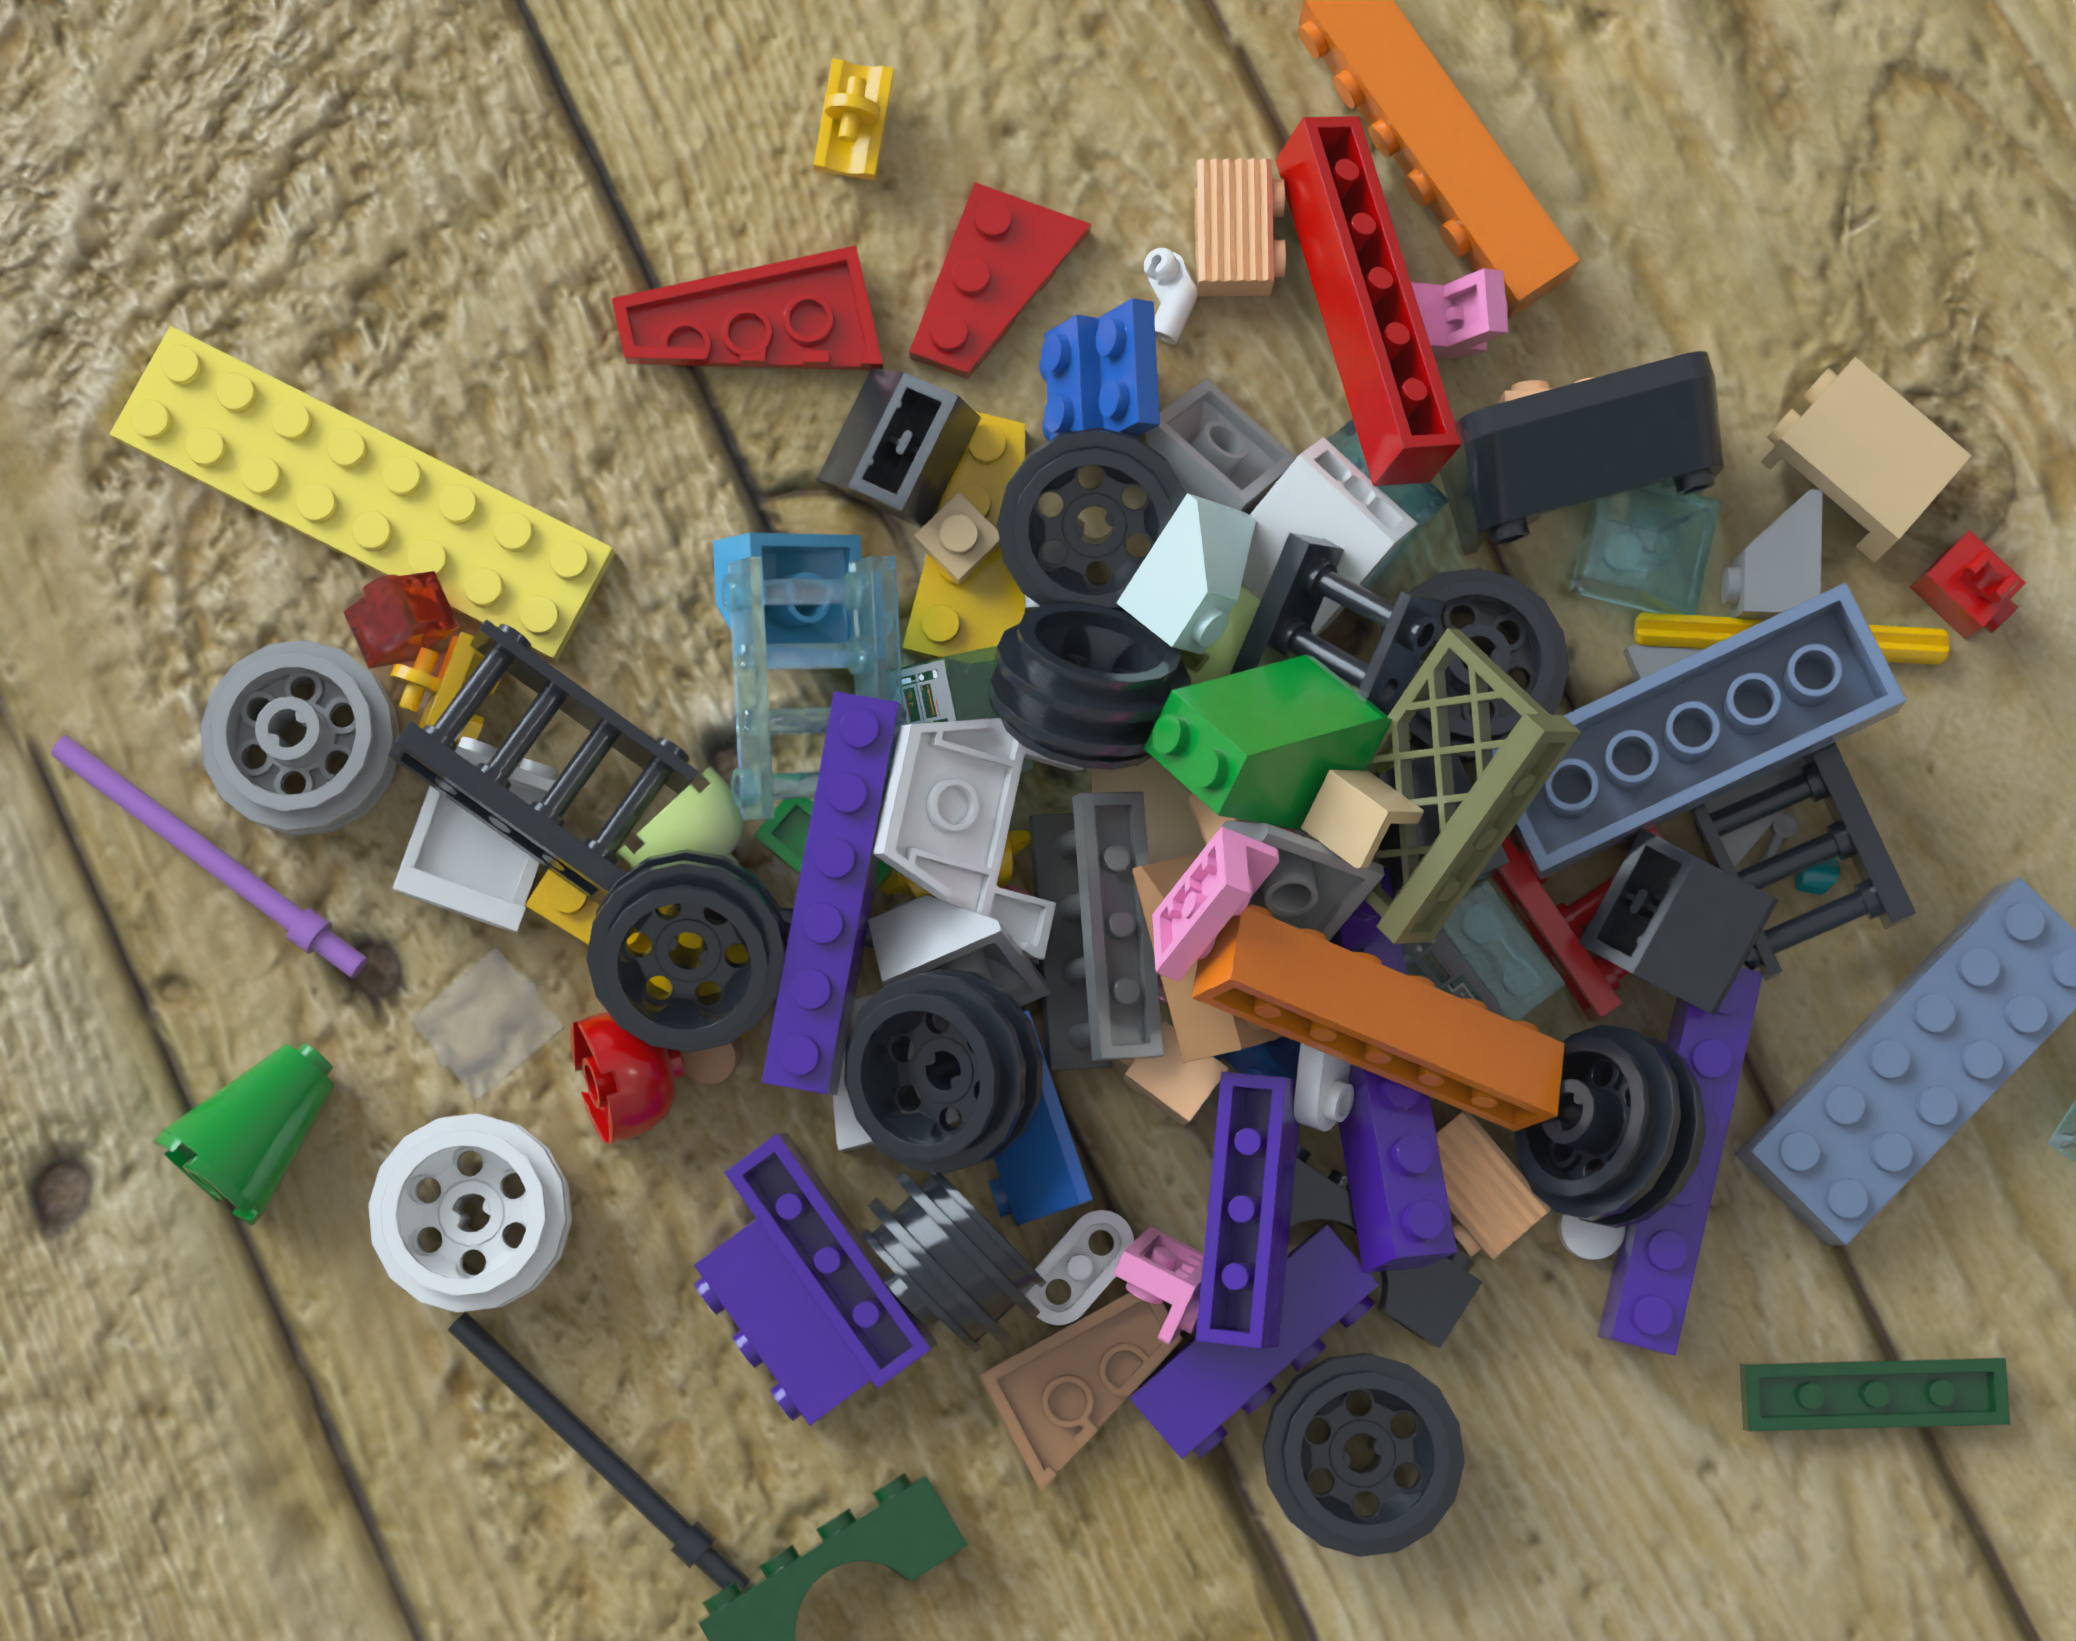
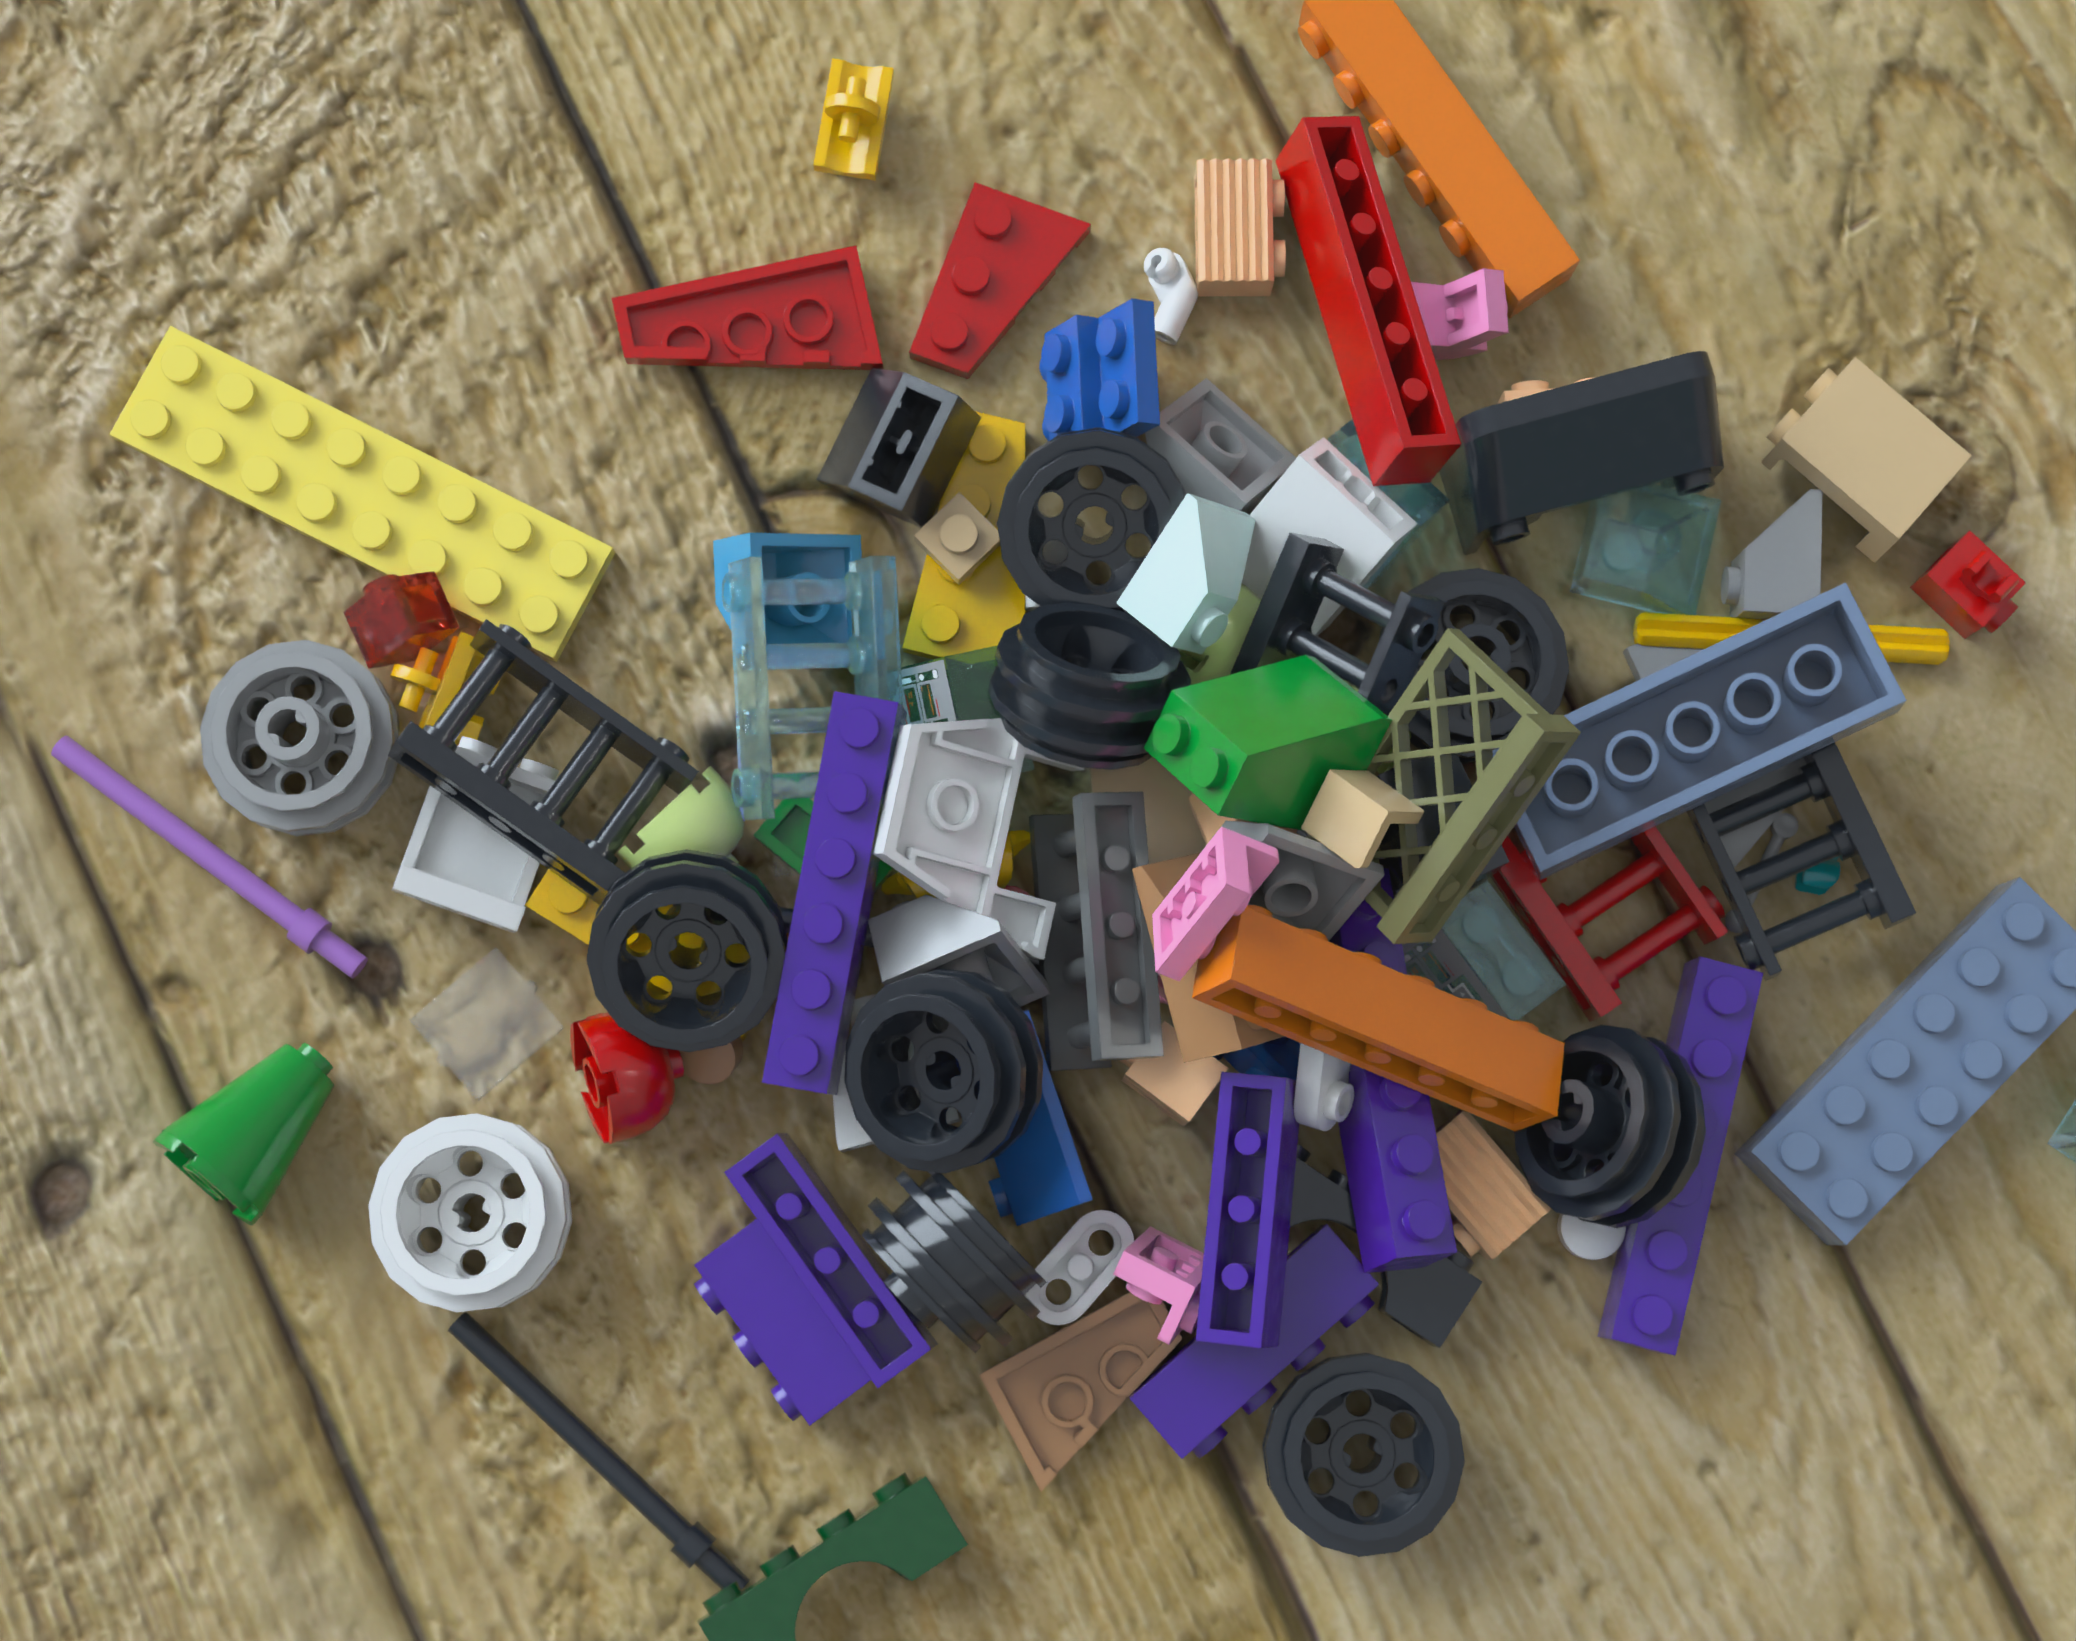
black slope [1579,828,1778,1015] -> none
dark green plate [1739,1357,2010,1431] -> none

